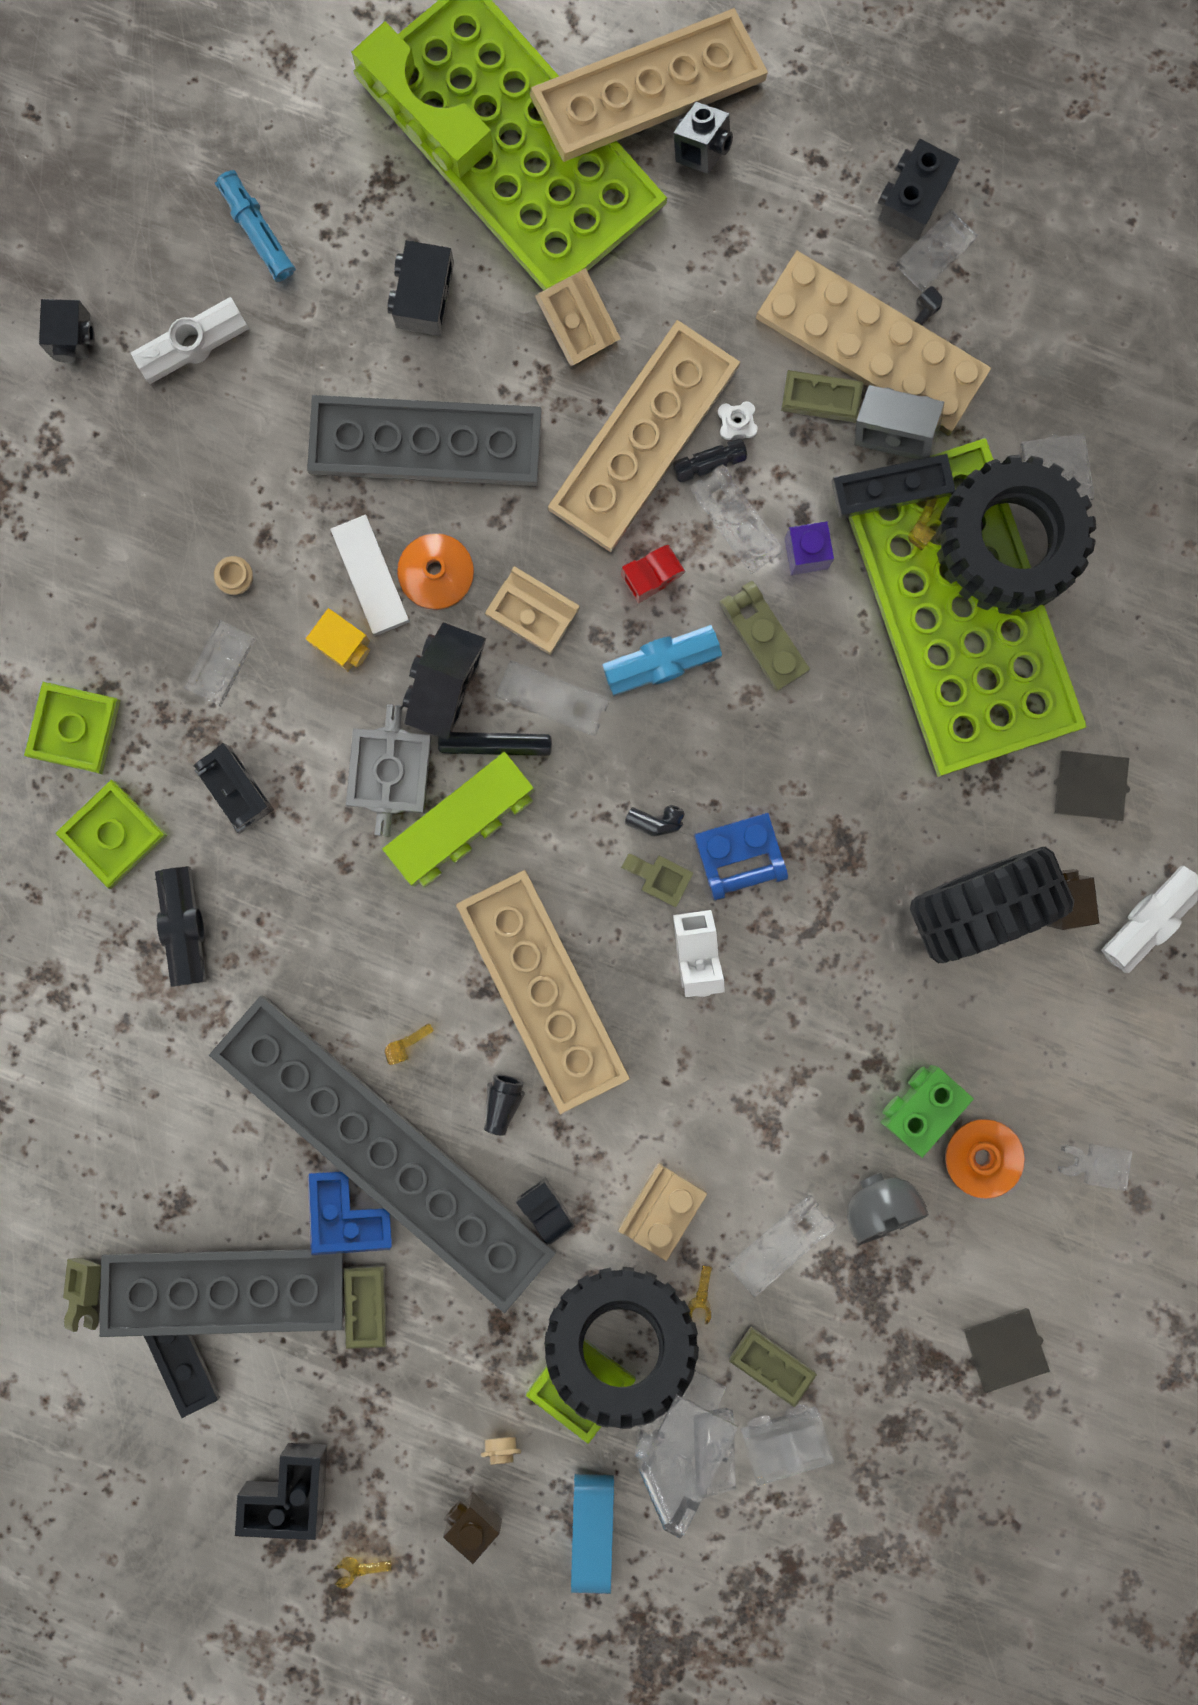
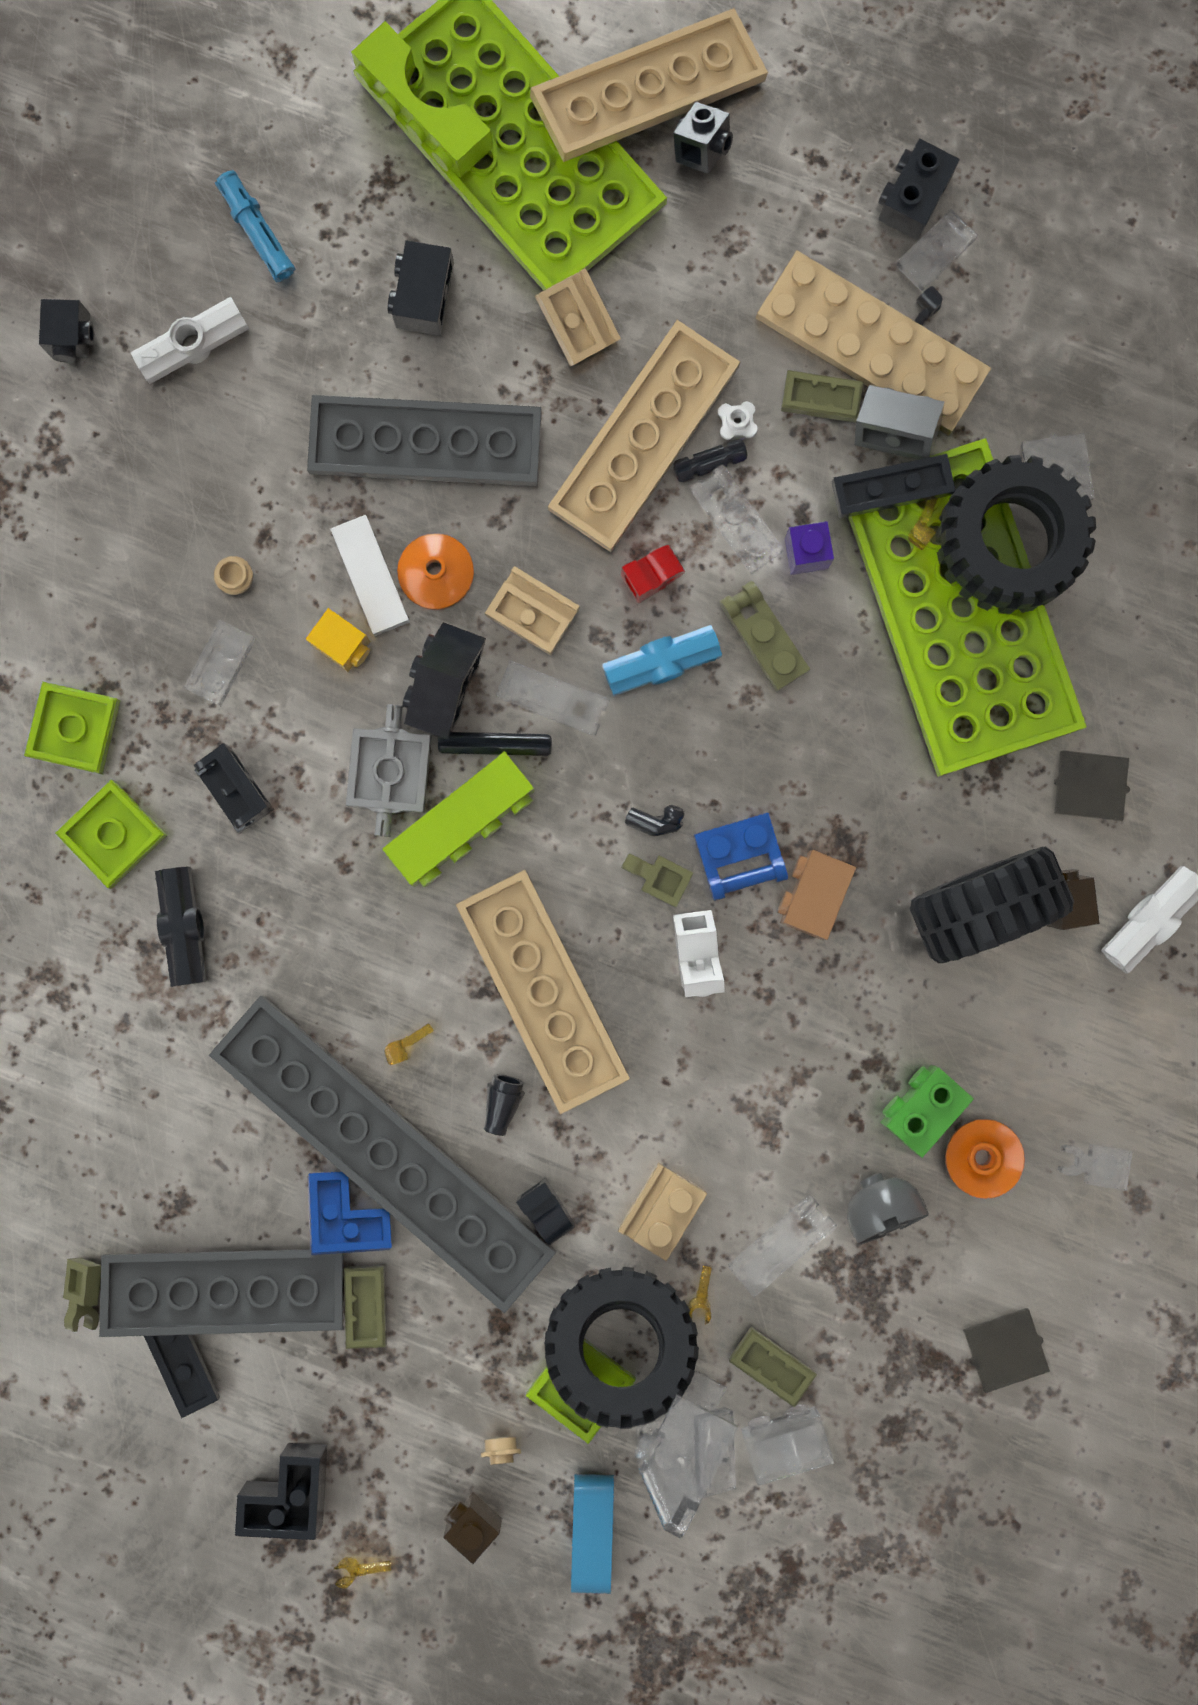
none -> medium nougat brick [777,850,856,940]

